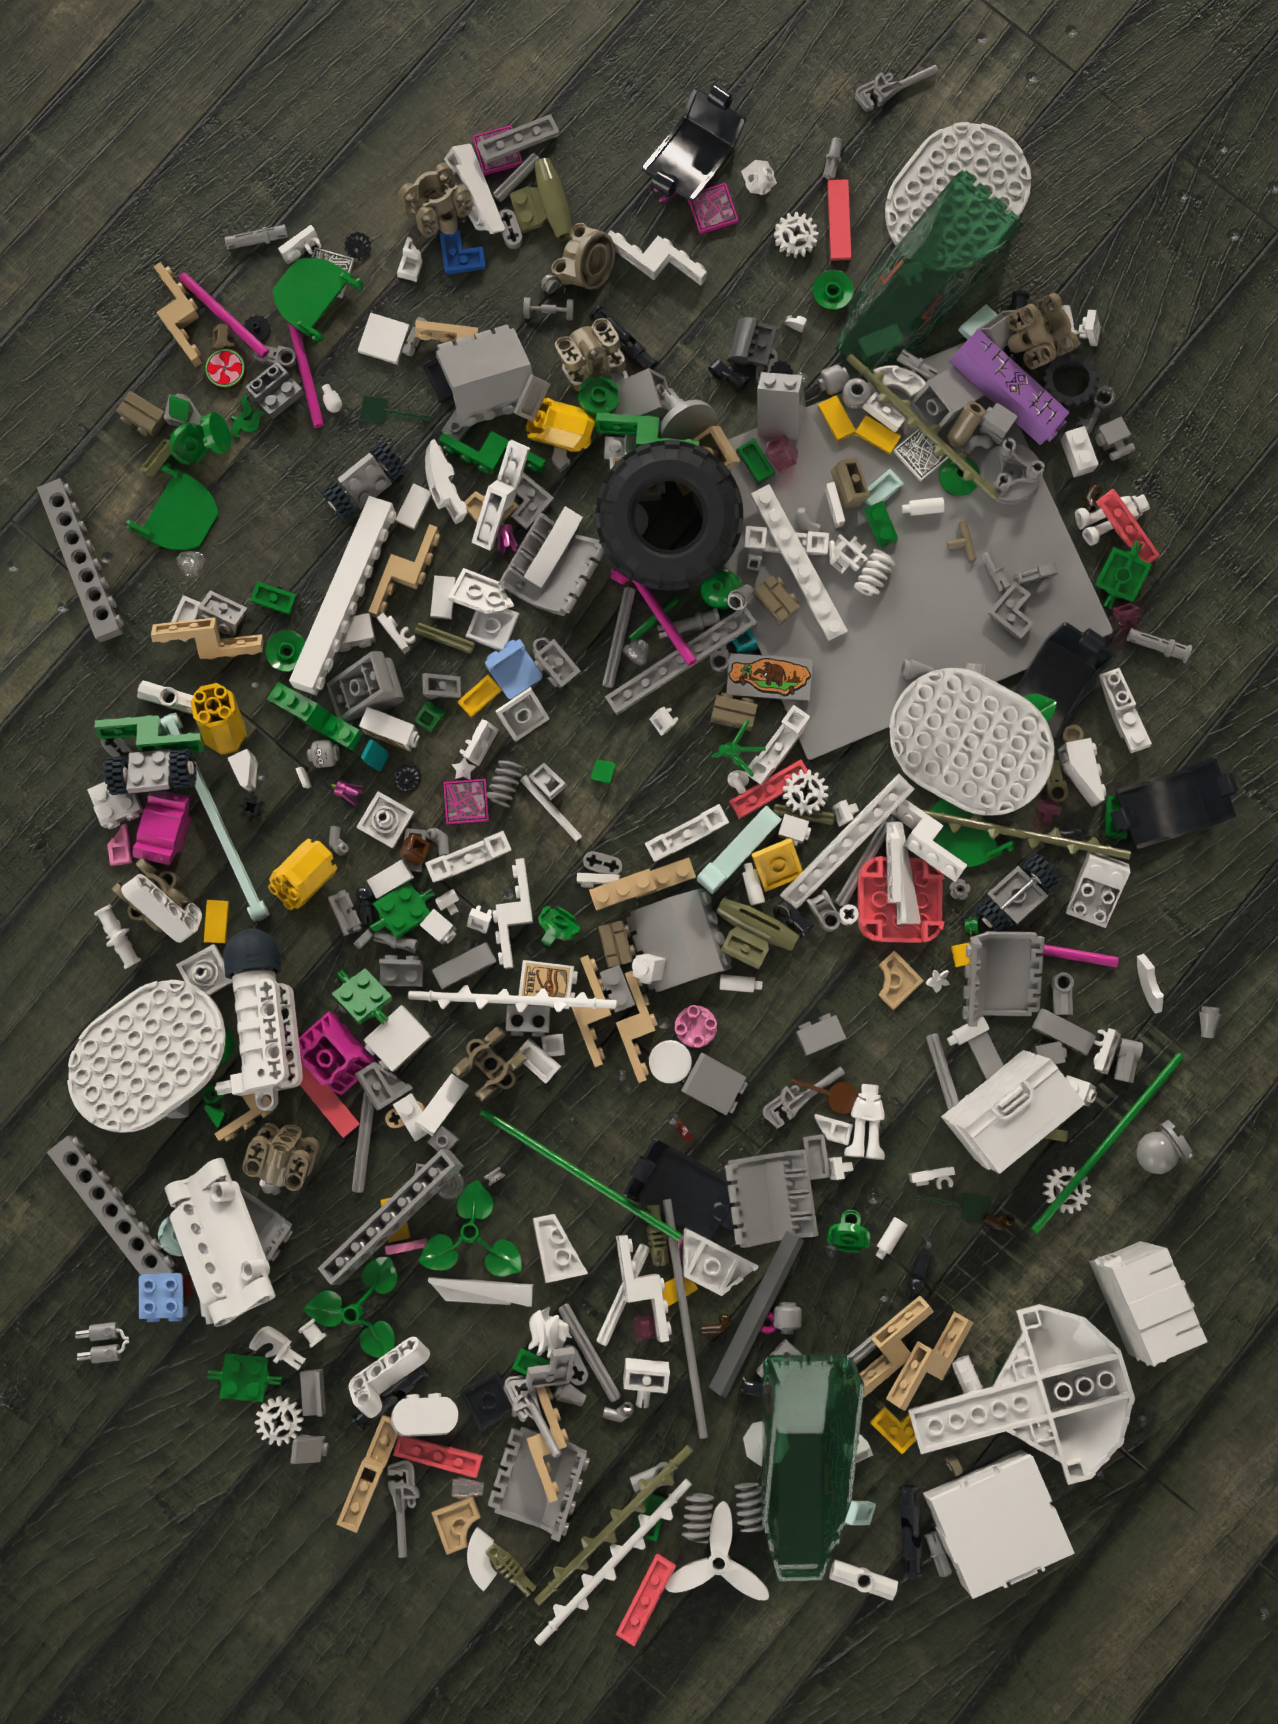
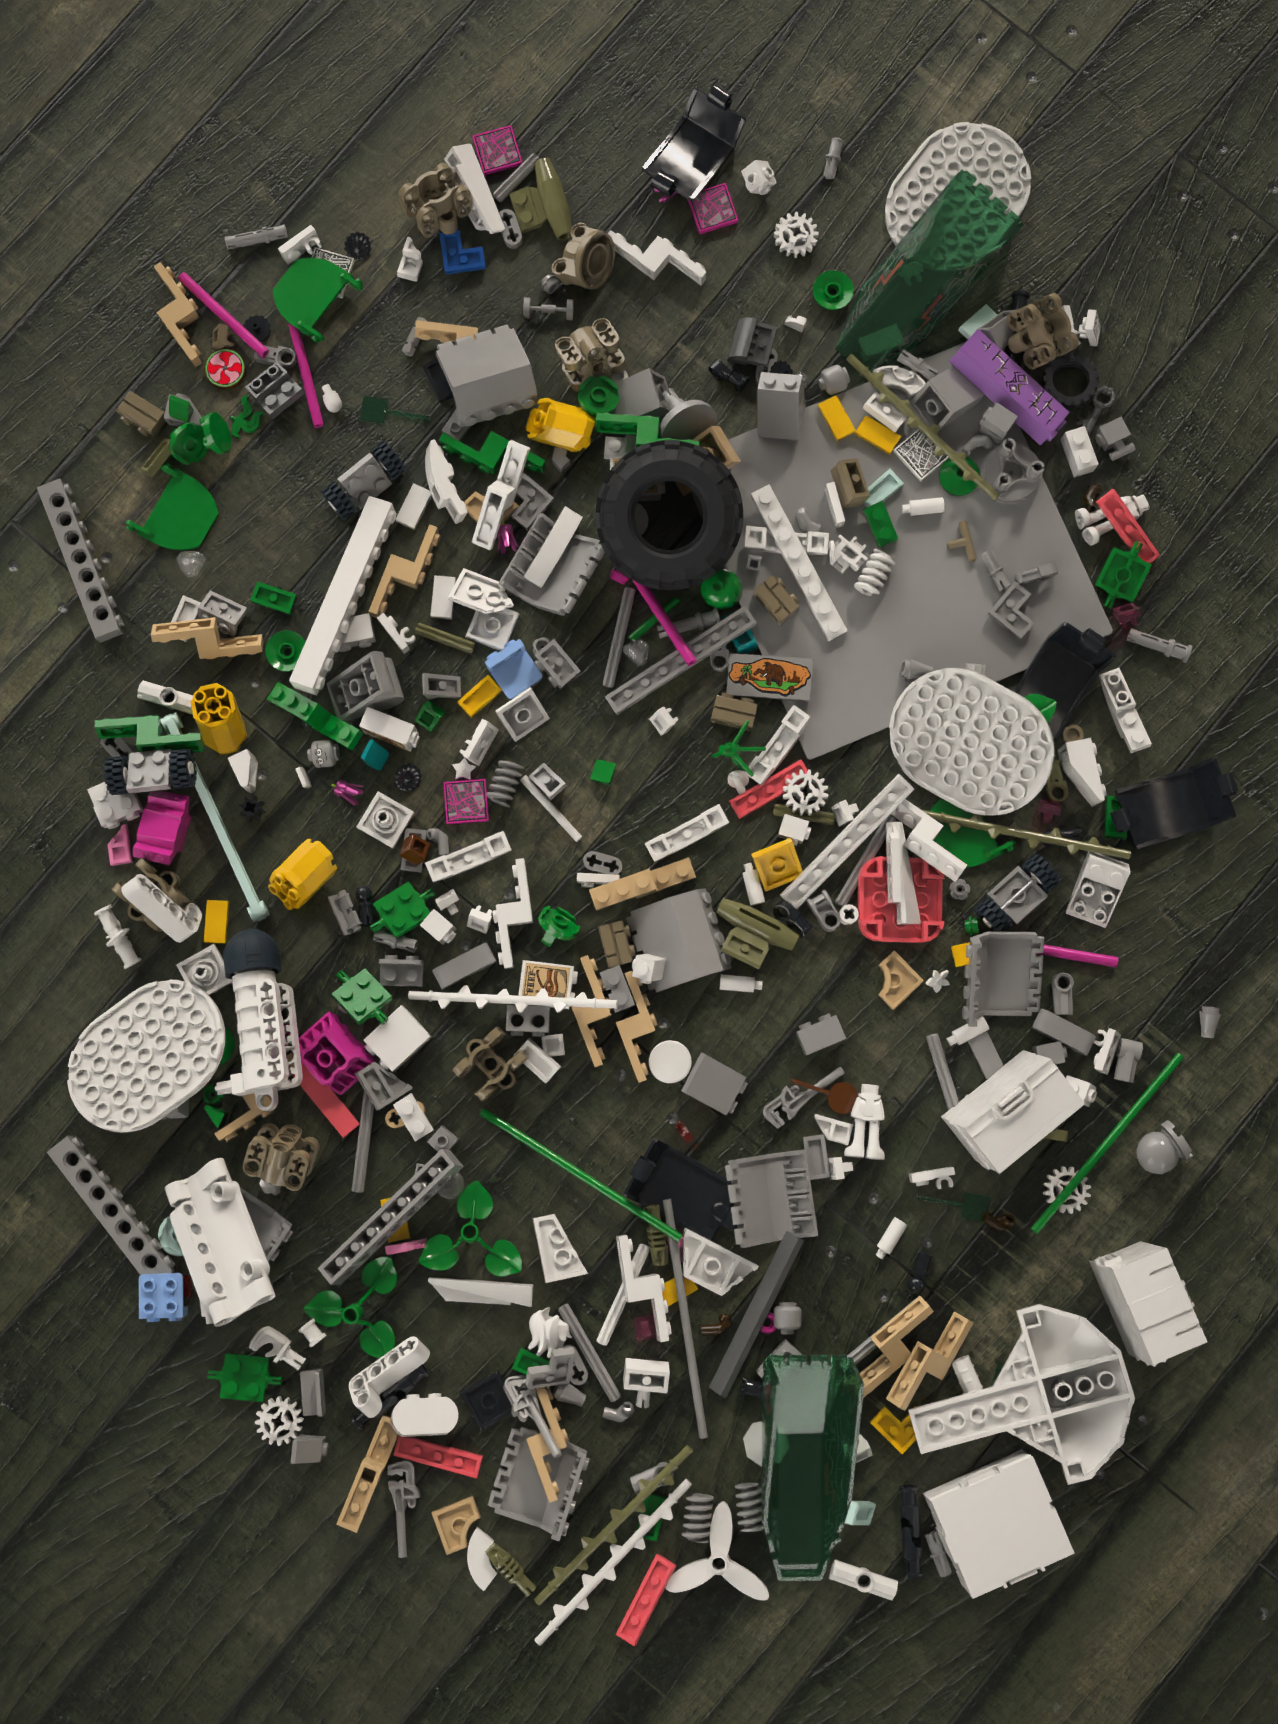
light grey piece [75,1322,129,1363] -> none
light grey arm [328,826,349,856] -> none
light grey tile [353,929,374,949] -> none
white tile [358,313,410,364] -> none
white tile [367,859,414,899] -> none
white tile [415,1073,469,1136] -> none
clear cone [451,1477,484,1499] -> none
light grey plate [477,114,559,164] -> none
light grey bush [484,1167,506,1186] -> none
light grey tile [513,374,550,422] -> none
black piece [589,304,658,370] -> none
bright pink dish [675,1005,717,1048] -> none
light aqua beam [697,806,782,895] -> none
light grey cone [728,584,753,610] -> none
green tile [736,438,776,485] -> none
clear pink panel [765,434,798,472] -> none
coral tile [827,180,851,261] -> none
green tile [827,1210,871,1253] -> none
light grey head [842,378,870,409] -> none
light grey piece [855,65,938,112] -> none
dark tan tile [944,1453,963,1477] -> none
dark tan brick [947,401,985,447] -> none
white tile [1137,954,1164,1014] -> none

